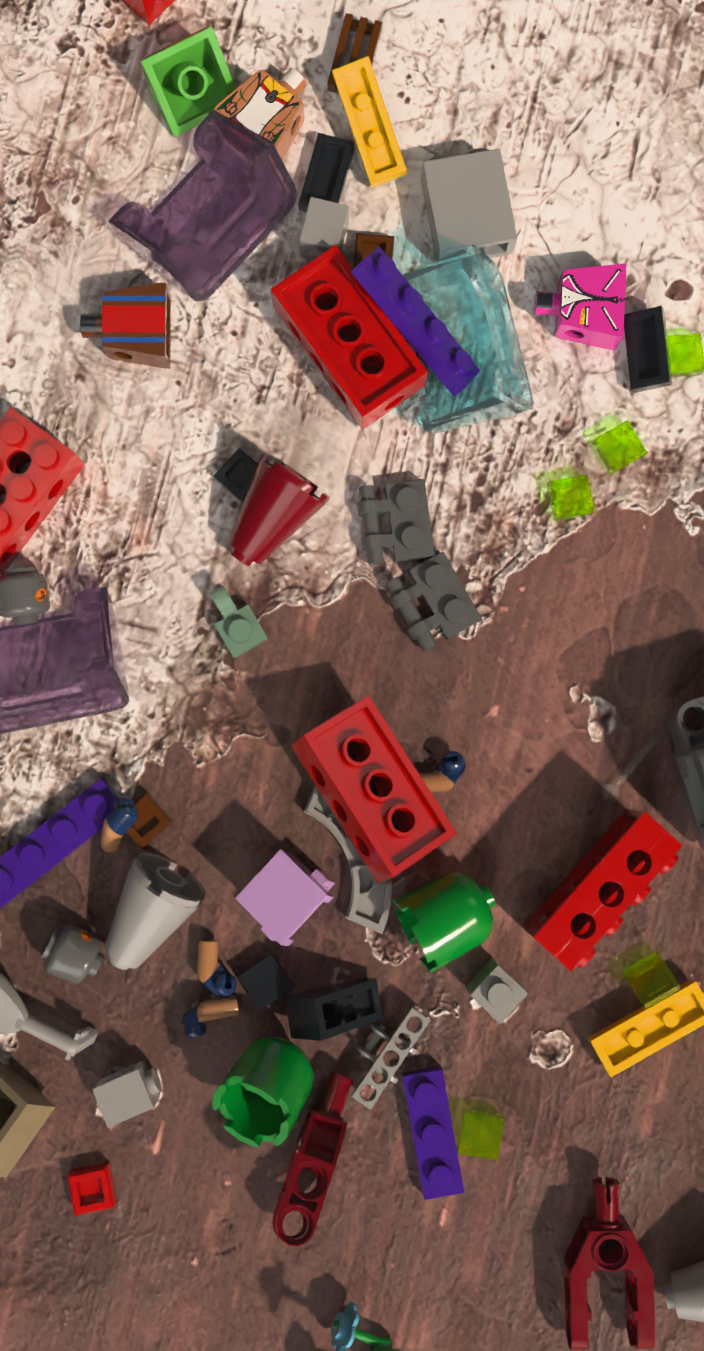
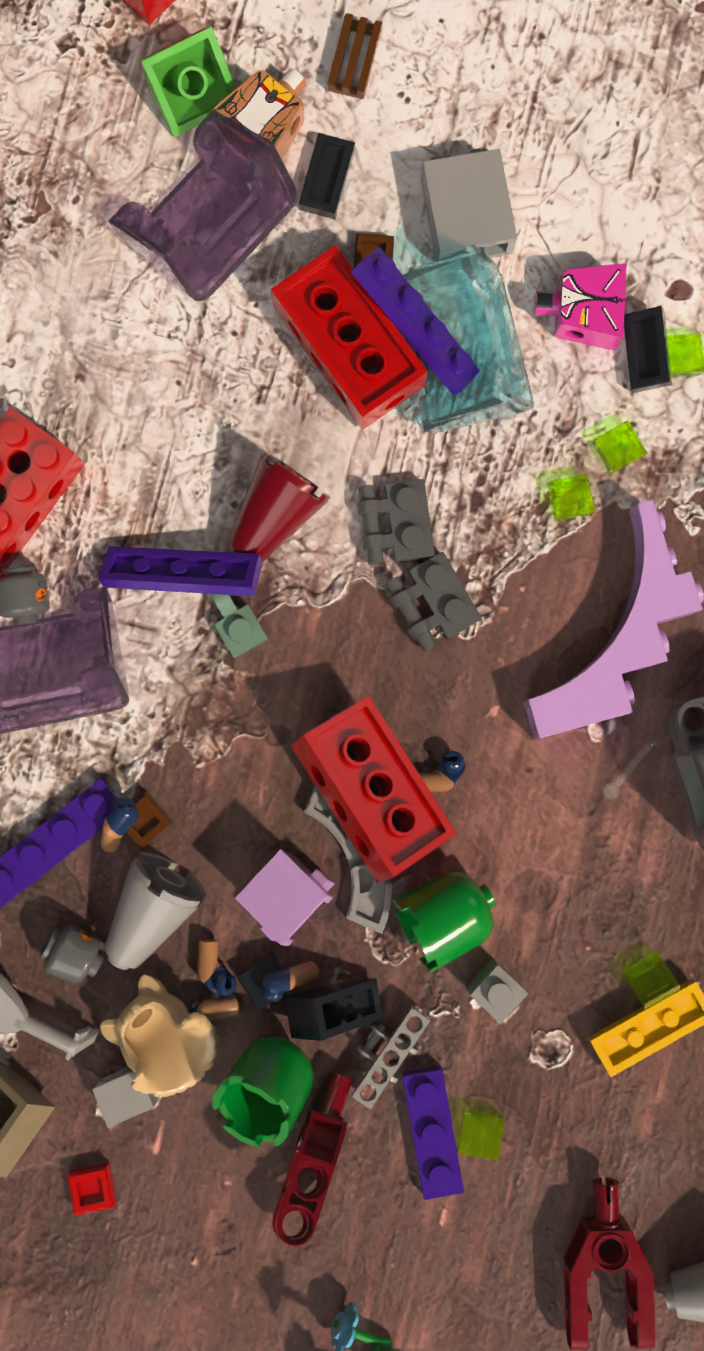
torso [80,283,171,369] -> none
black tile [213,448,258,504] -> none
light grey brick [299,197,349,262] -> none
yellow plate [332,56,407,188] -> none
red brick [521,809,683,972] -> none
none -> dark purple plate [99,546,263,596]
none -> tan hair [100,974,220,1097]
none -> arm [261,961,319,1002]
none -> lavender arch [523,499,704,739]

